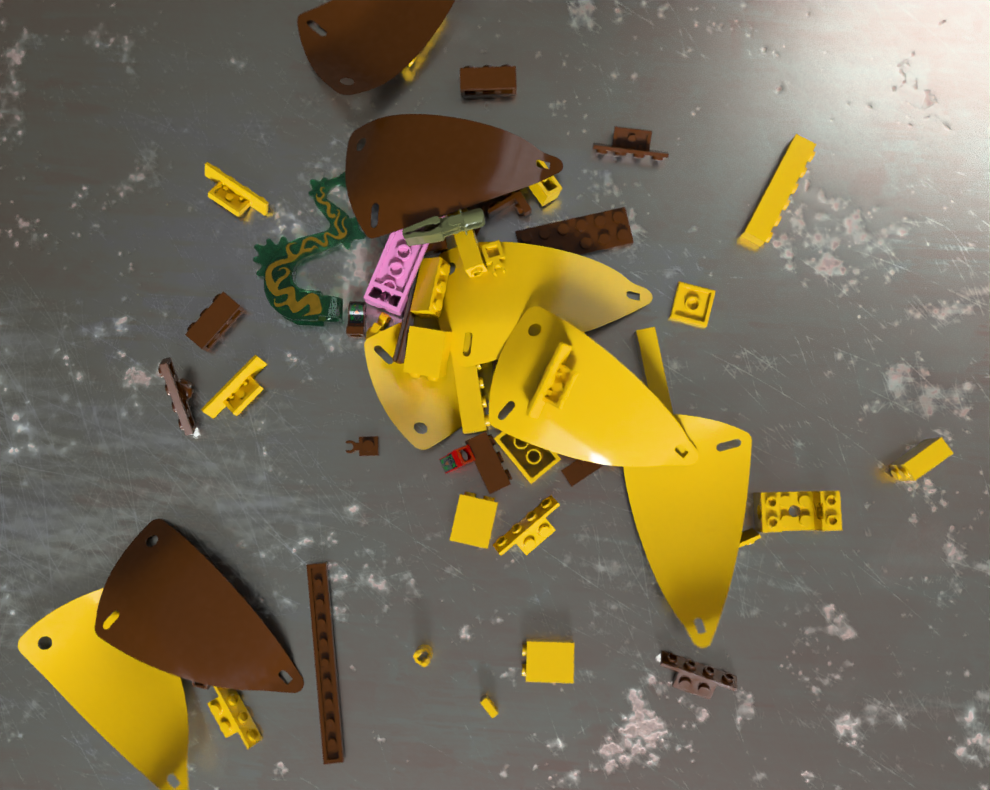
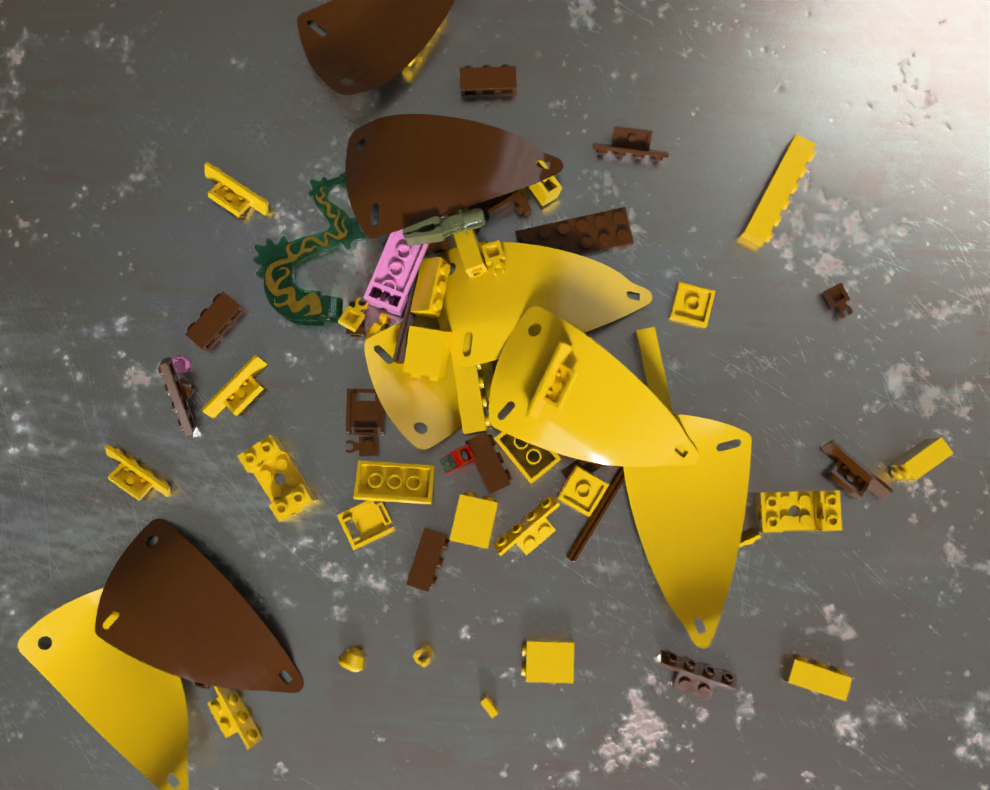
reddish brown plate [307,562,344,764] -> none
none -> yellow bracket [105,444,171,501]
none -> bright pink tile [172,355,191,375]
none -> yellow plate [237,435,317,522]
none -> yellow container [337,500,396,550]
none -> yellow plate [338,297,368,332]
none -> yellow cone [338,647,364,672]
none -> reddish brown container [346,389,386,435]
none -> yellow plate [353,460,435,505]
none -> reddish brown brick [406,527,450,592]
none -> yellow tile [556,465,609,517]
none -> reddish brown axle [566,466,625,562]
none -> yellow brick [783,655,852,701]
none -> reddish brown bracket [821,439,893,500]
none -> reddish brown plate [822,283,853,319]

